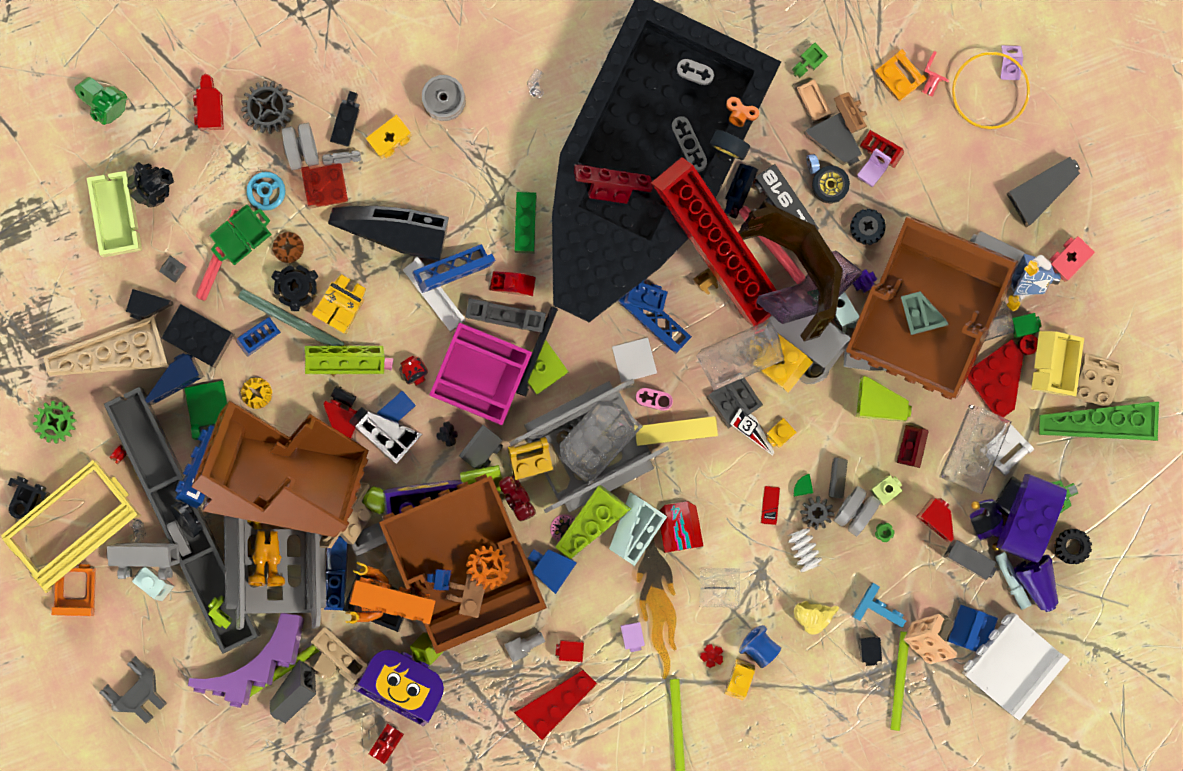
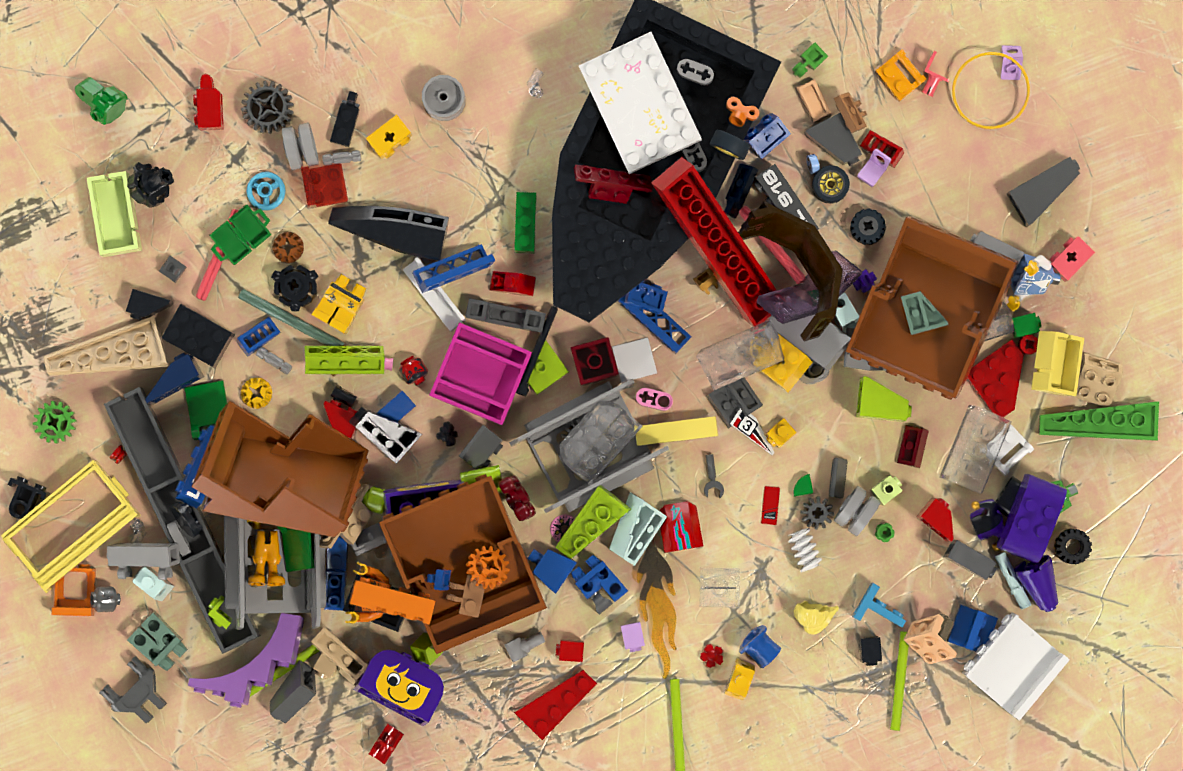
yellow plate [508,437,553,480] -> none
none -> dark grey head [90,586,121,612]
none -> sand green hips [127,611,188,671]
none -> light grey axle [256,347,292,375]
none -> green flag [277,526,314,572]
none -> dark red brick [571,337,619,386]
none -> blue hips [571,555,628,615]
none -> white plate [579,32,702,174]
none -> dark grey piece [704,454,724,499]
none -> bracket [744,113,791,159]

